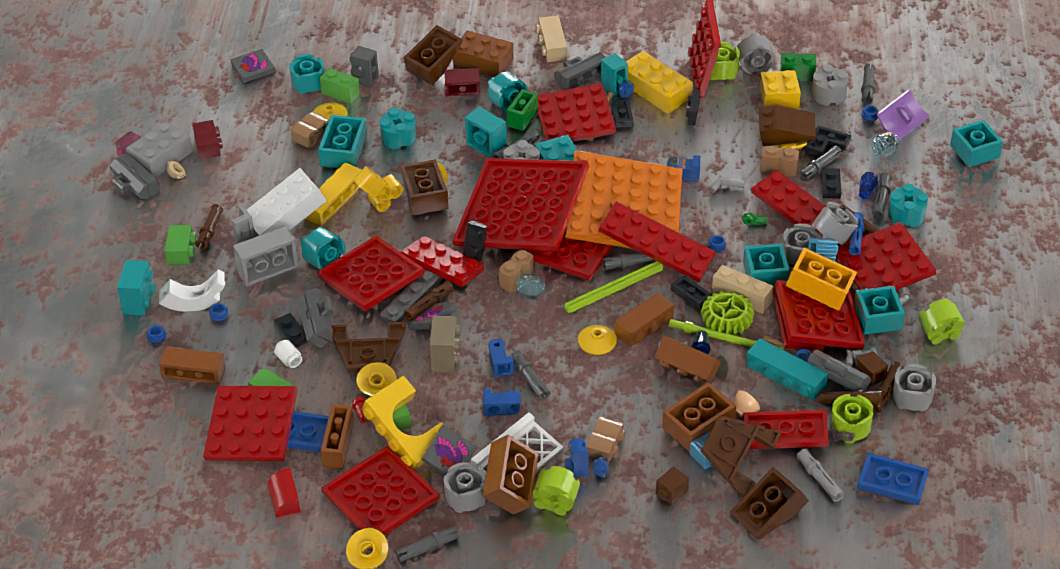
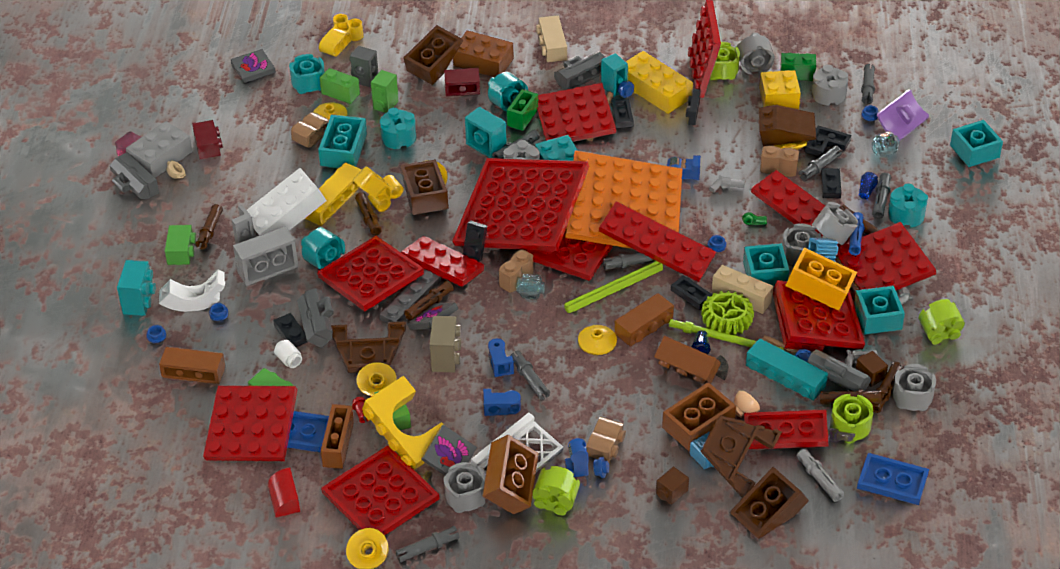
none -> yellow piece [319,14,364,57]
none -> reddish brown pin [355,192,382,236]
none -> bright green brick [371,70,399,113]

